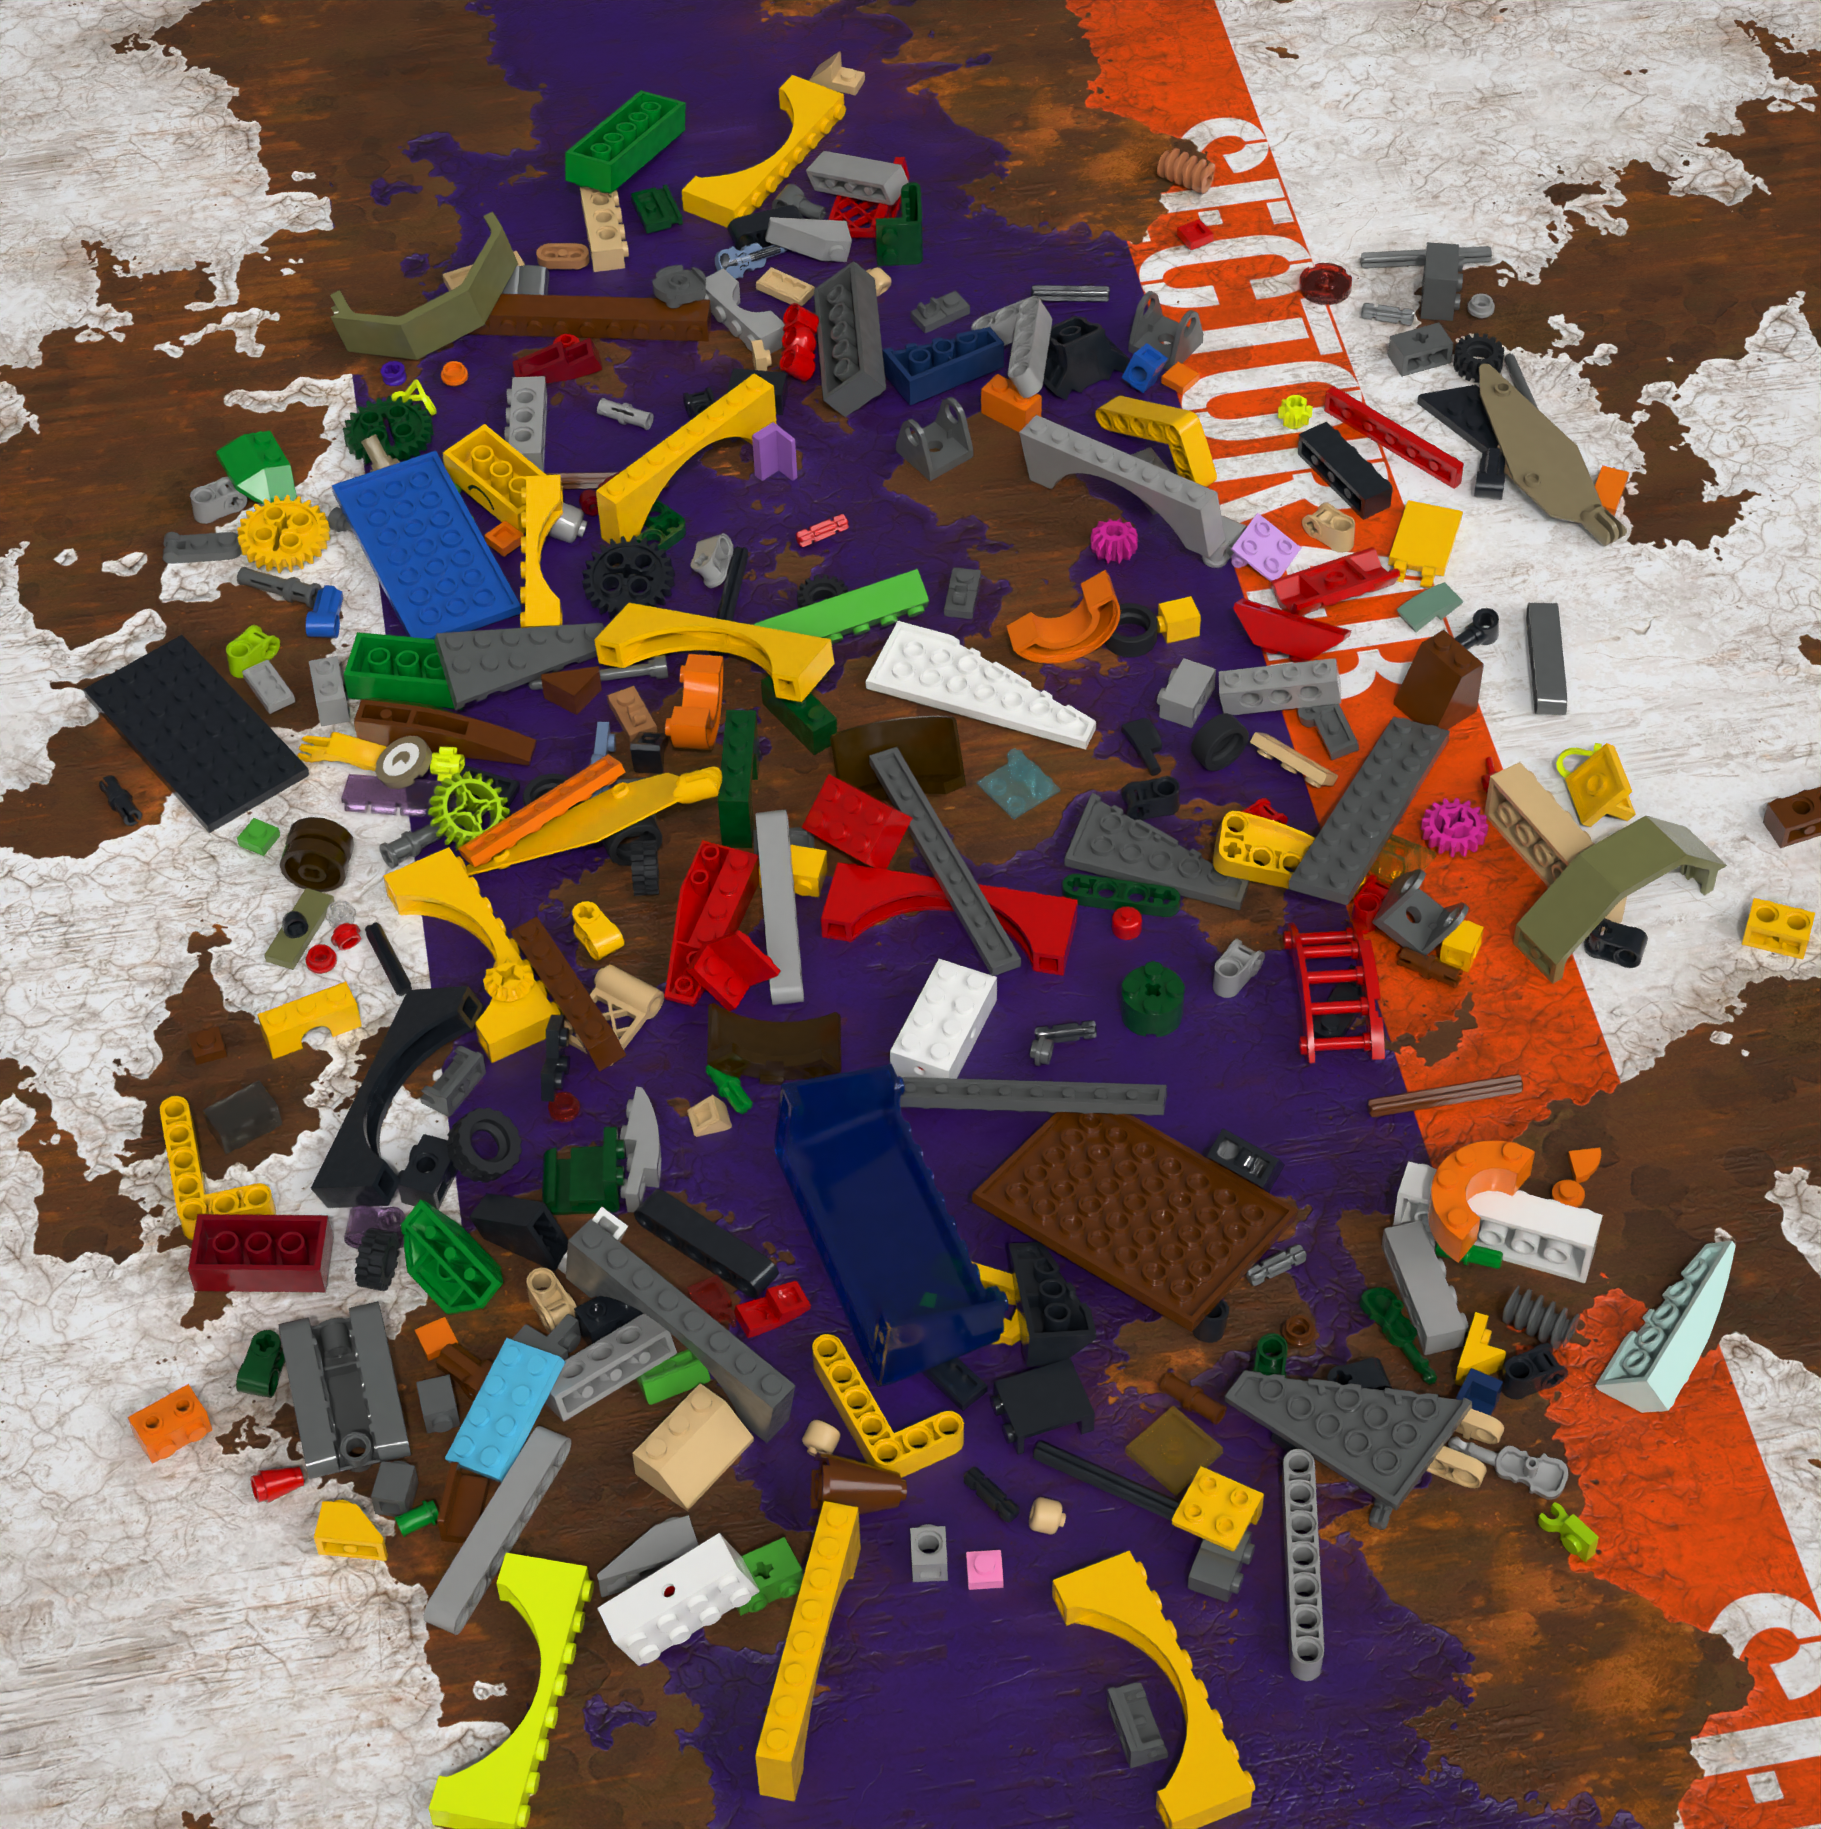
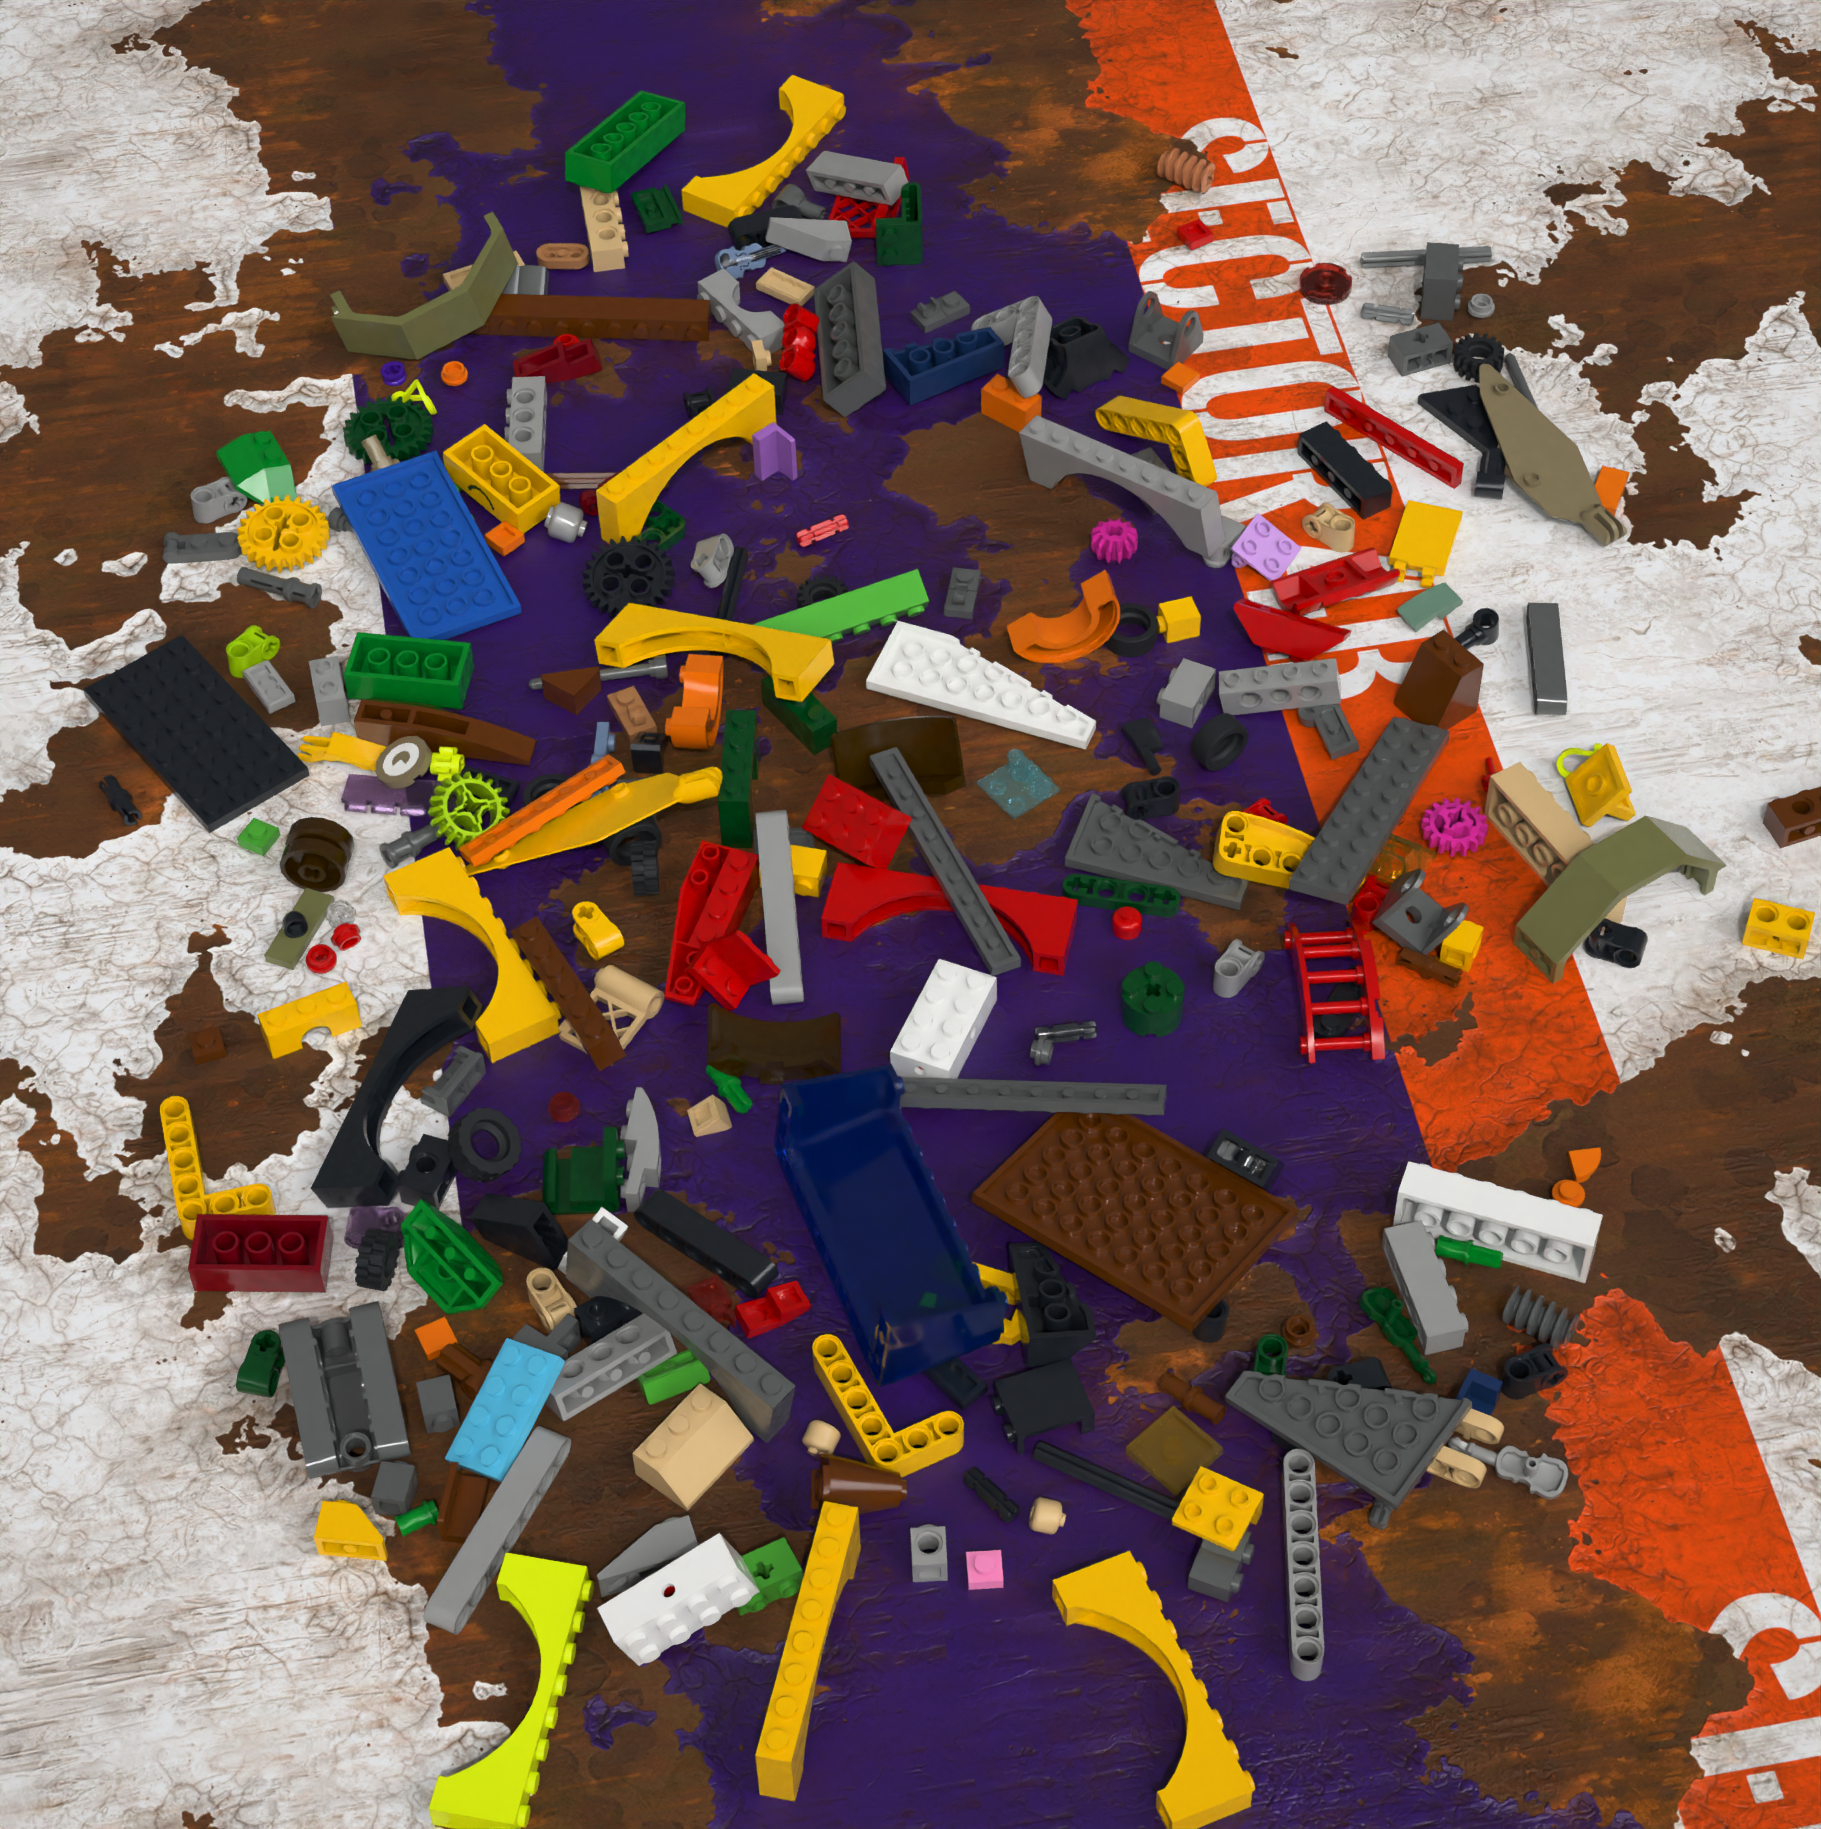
orange brick [127,1384,212,1464] -> none
clear smoke brick [203,1080,282,1154] -> none
red cone [250,1466,304,1504] -> none
blue piece [306,585,343,639] -> none
black axle [365,922,412,996] -> none
dark grey wing [434,623,604,710] -> none
yellow gear [483,957,534,1002] -> none
yellow arch [520,475,563,628] -> none
black plate [541,1015,570,1102] -> none
light grey pin [597,398,654,430] -> none
dark grey plate [652,265,706,308] -> none
tan slope [809,51,865,96] -> none
tan piece [866,267,892,297] -> none
dark grey hose [896,397,973,481] -> none
black axle [1031,285,1110,302] -> none
dark grey hinge [1107,1683,1168,1768] -> none
blue brick [1121,343,1168,393] -> none
dark grey axle [1245,1244,1307,1286] -> none
tan plate [1250,732,1338,788] -> none
neon yellow gear [1278,395,1313,429] -> none
reddish brown axle [1367,1074,1523,1117] -> none
orange brick [1428,1140,1535,1263] -> none
yellow slope [1455,1312,1506,1386] -> none
lime plate [1538,1502,1599,1562] -> none
light aqua wedge [1595,1241,1736,1413] -> none

